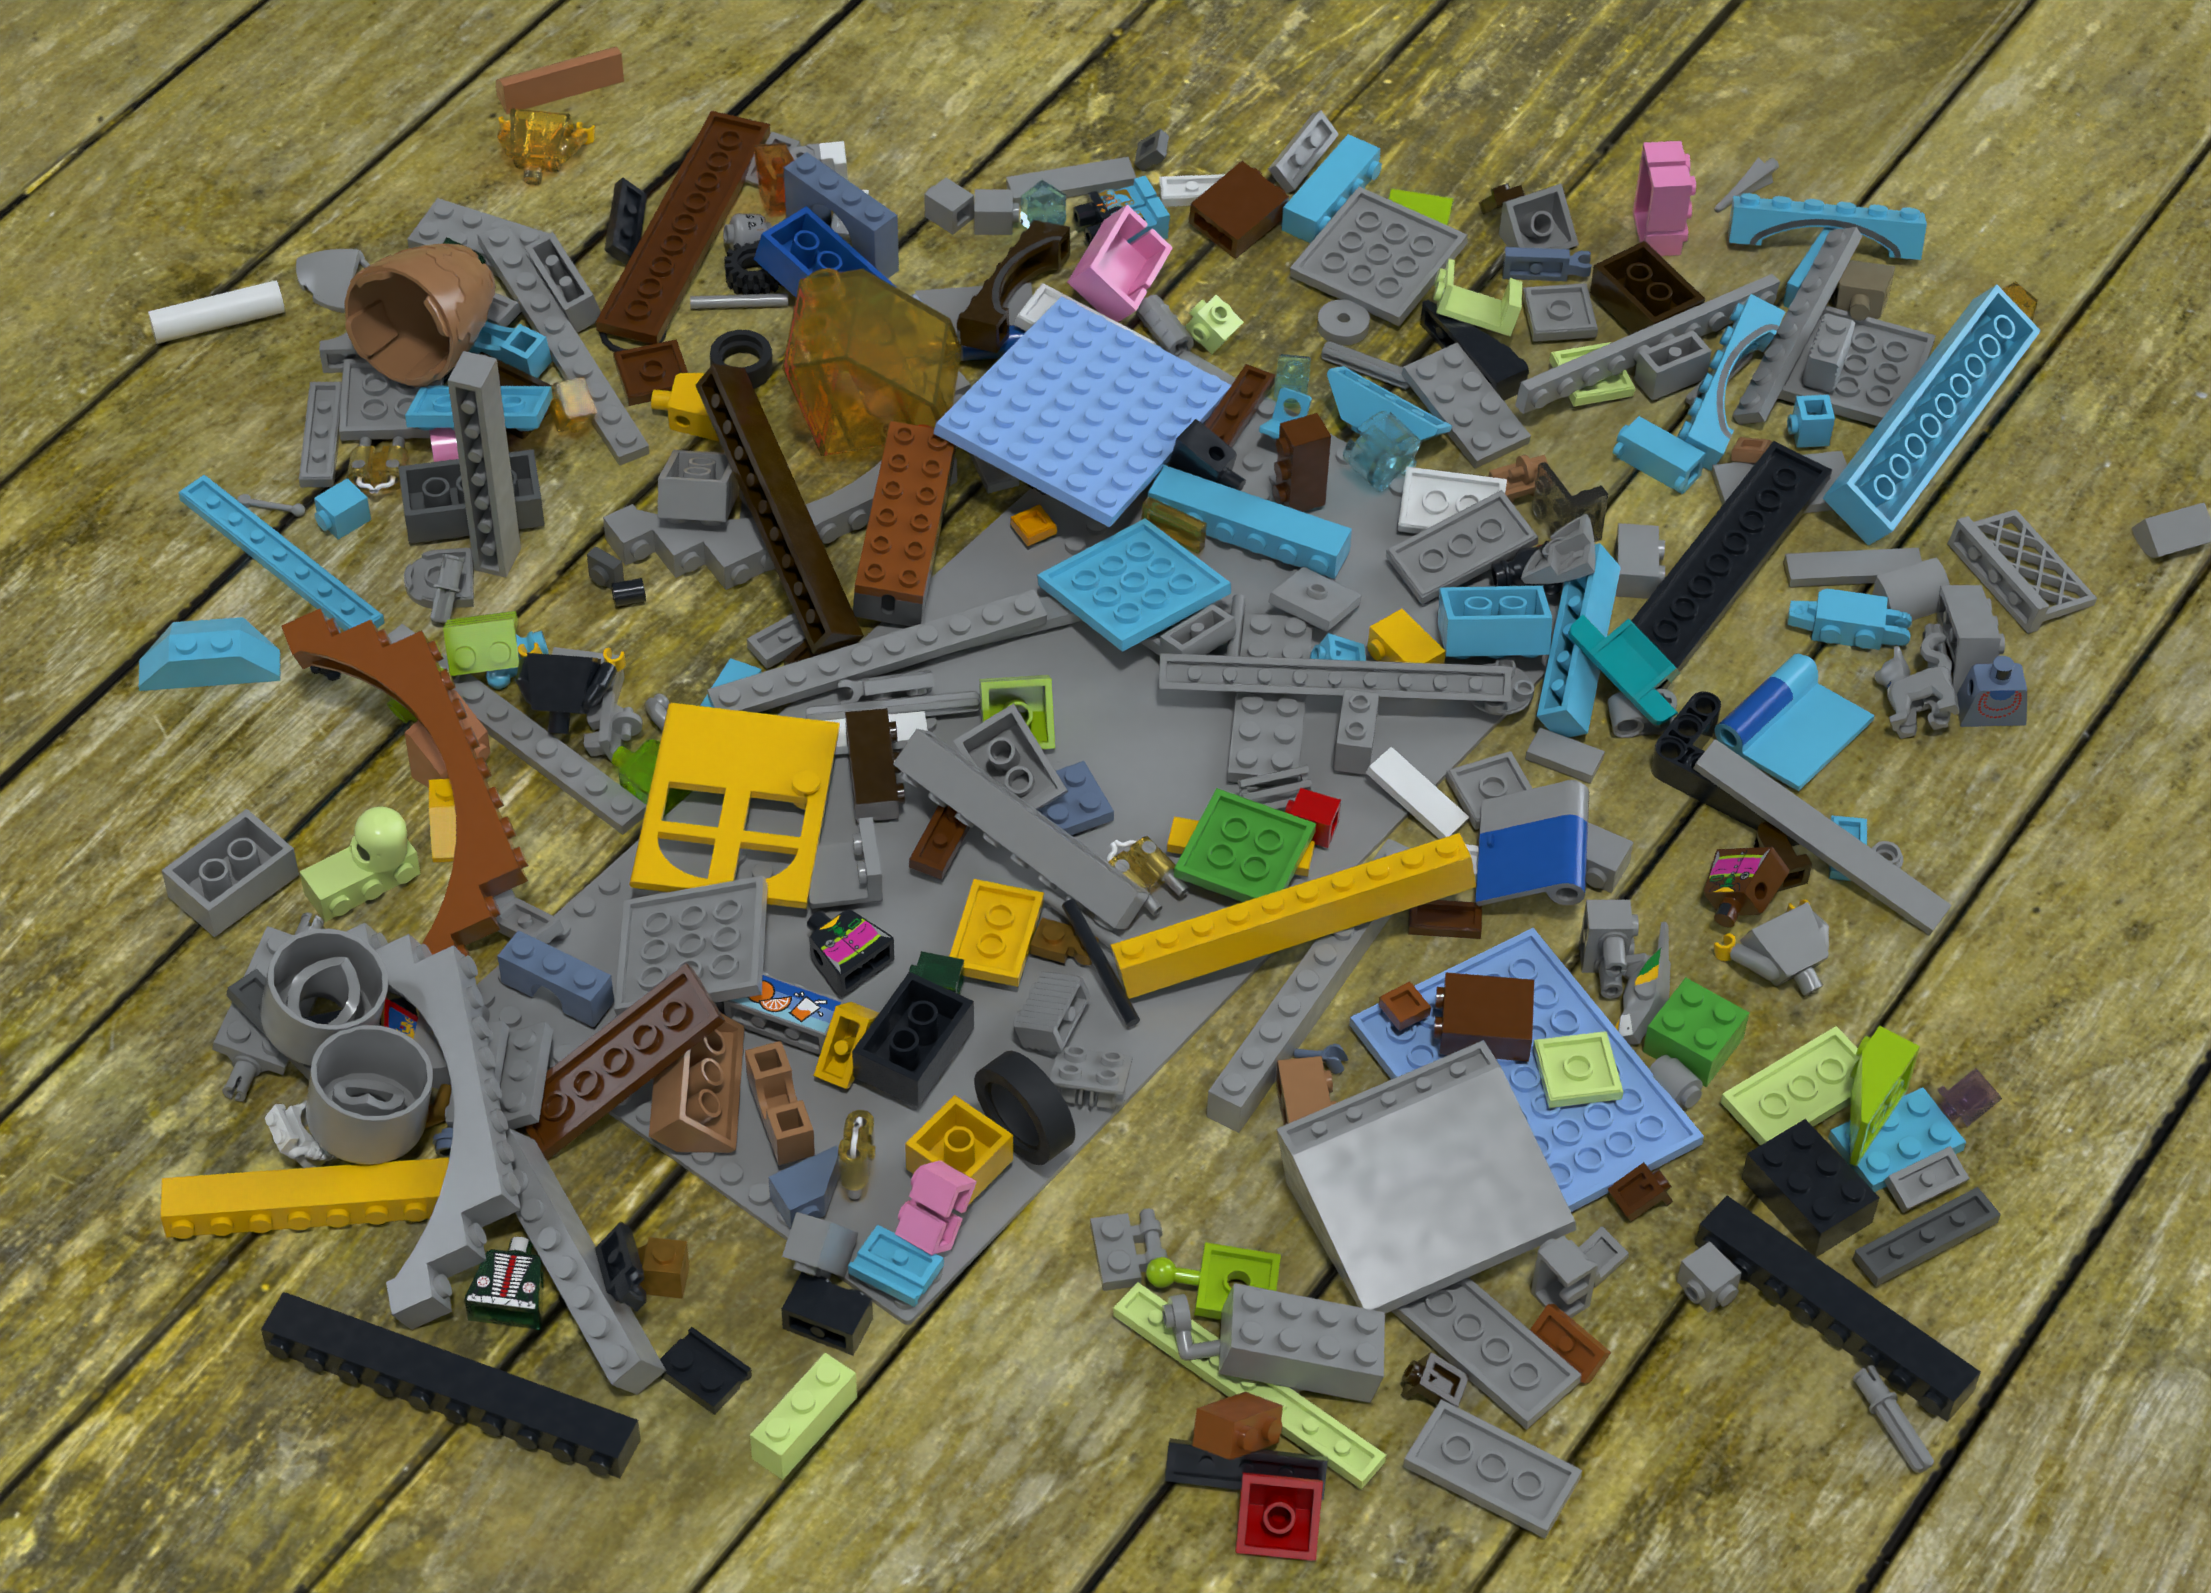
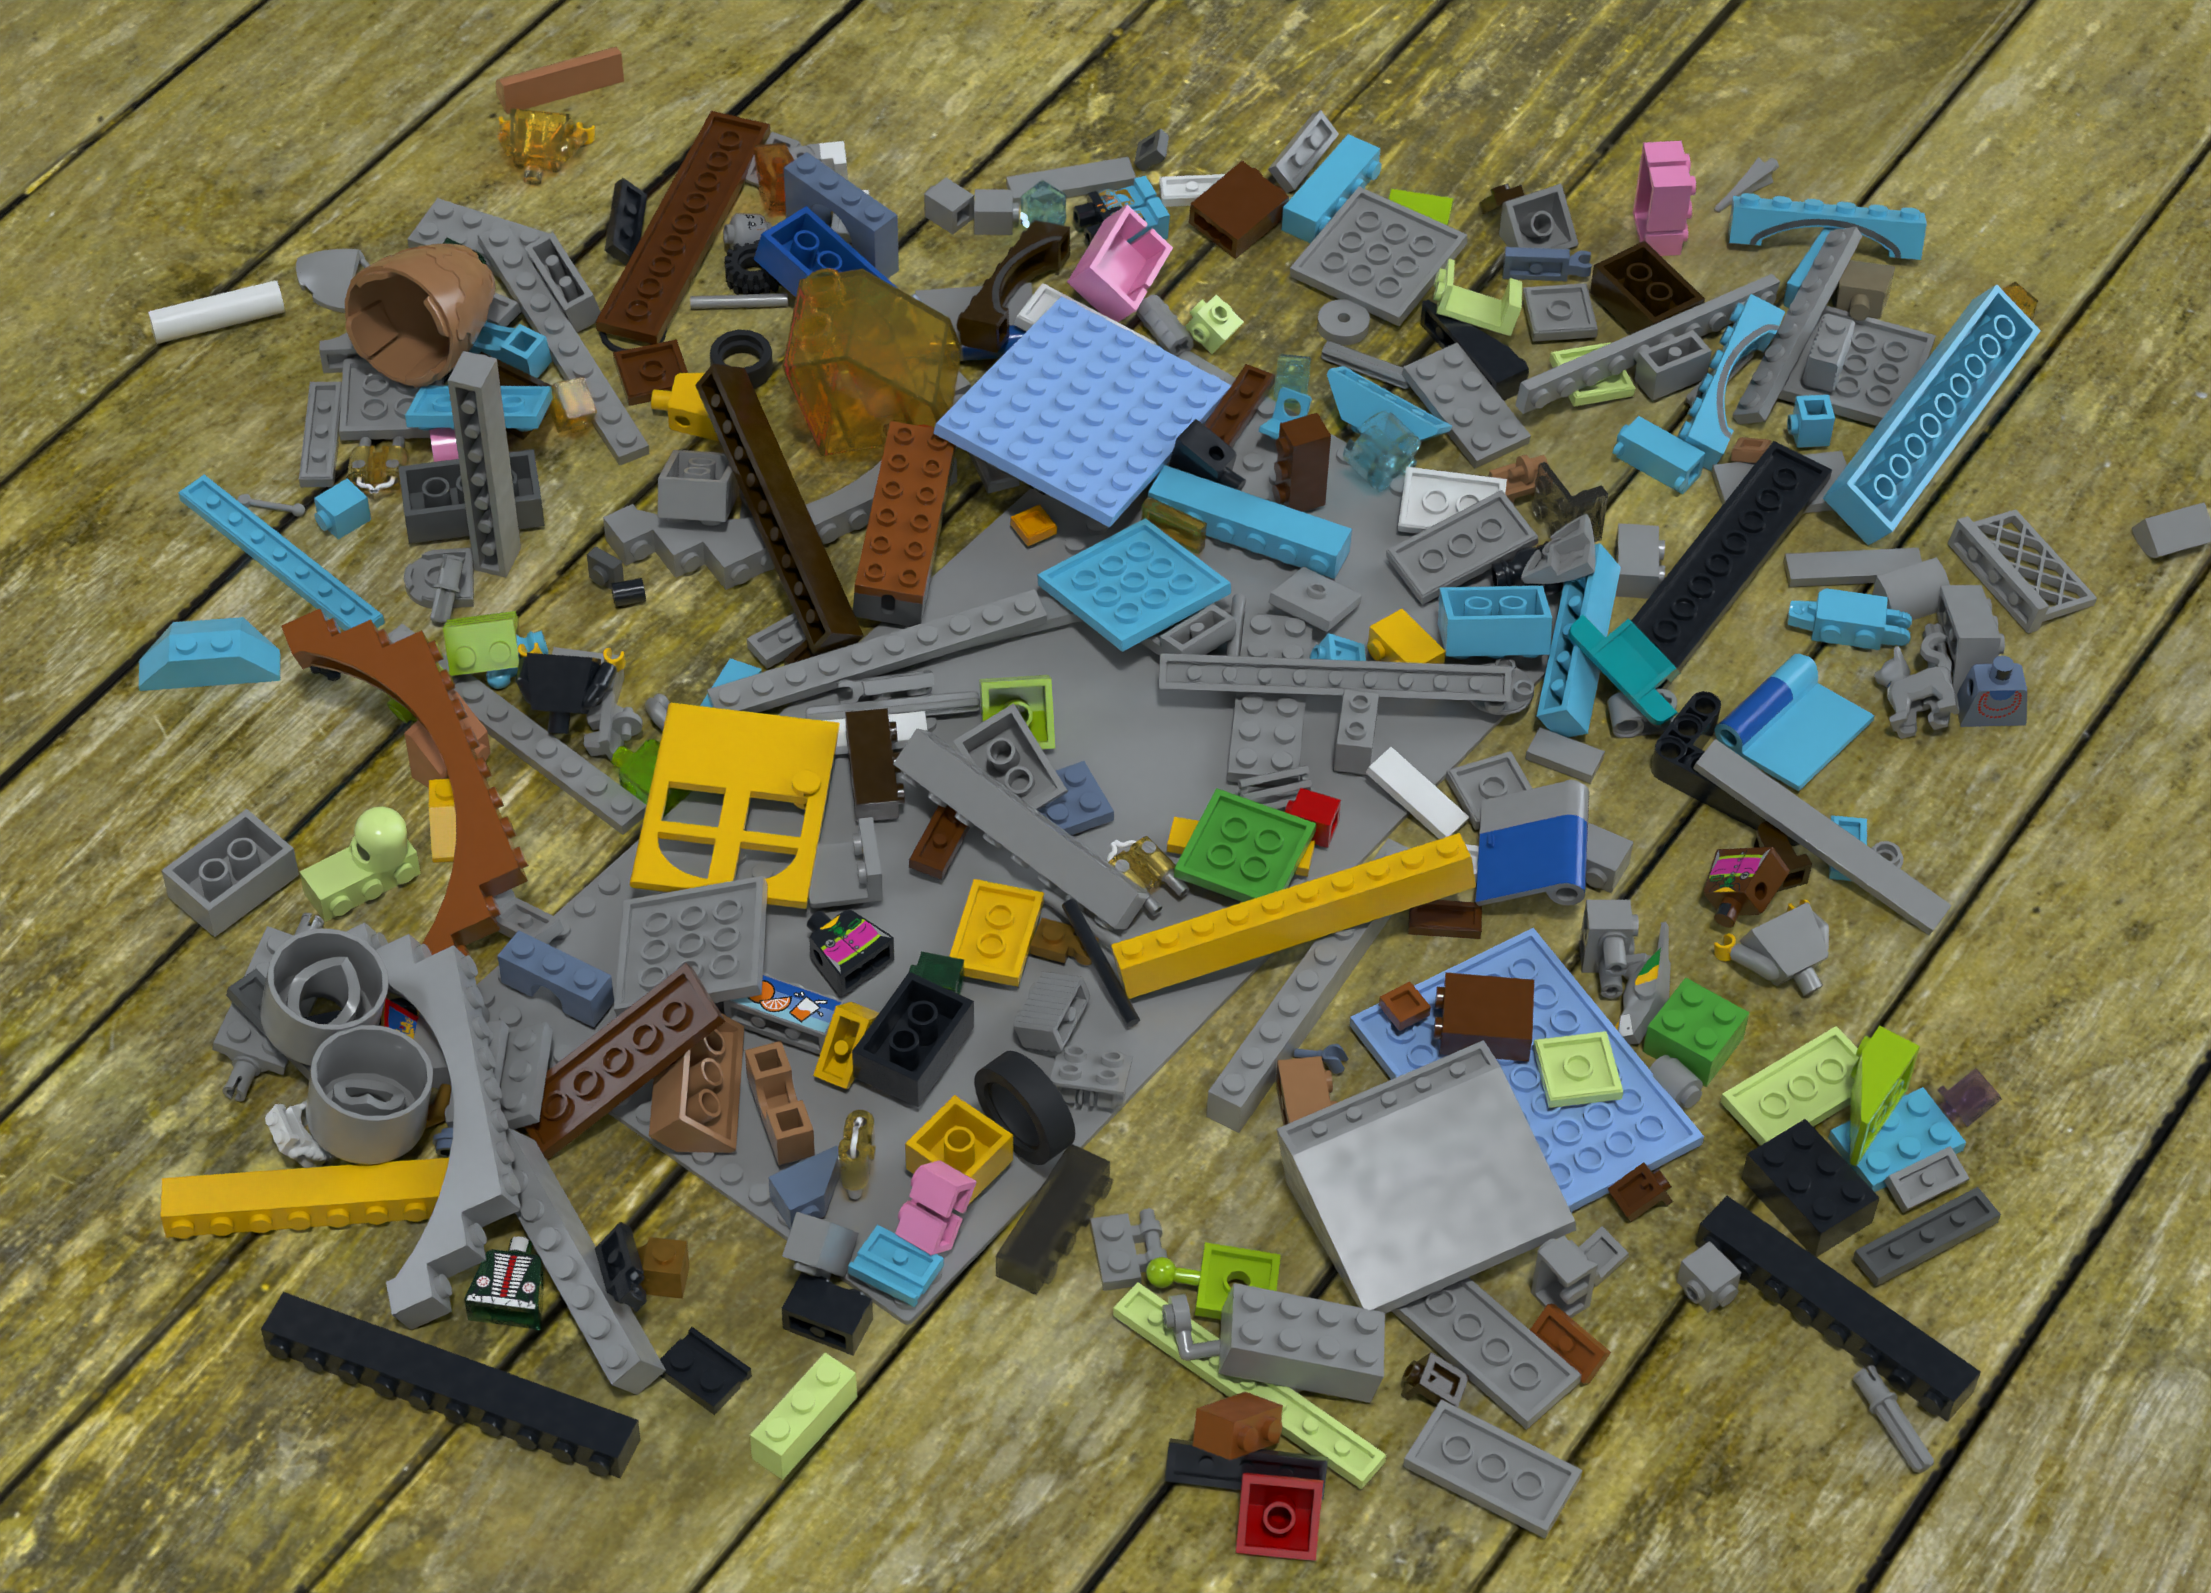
none -> clear smoke brick [996,1144,1113,1295]

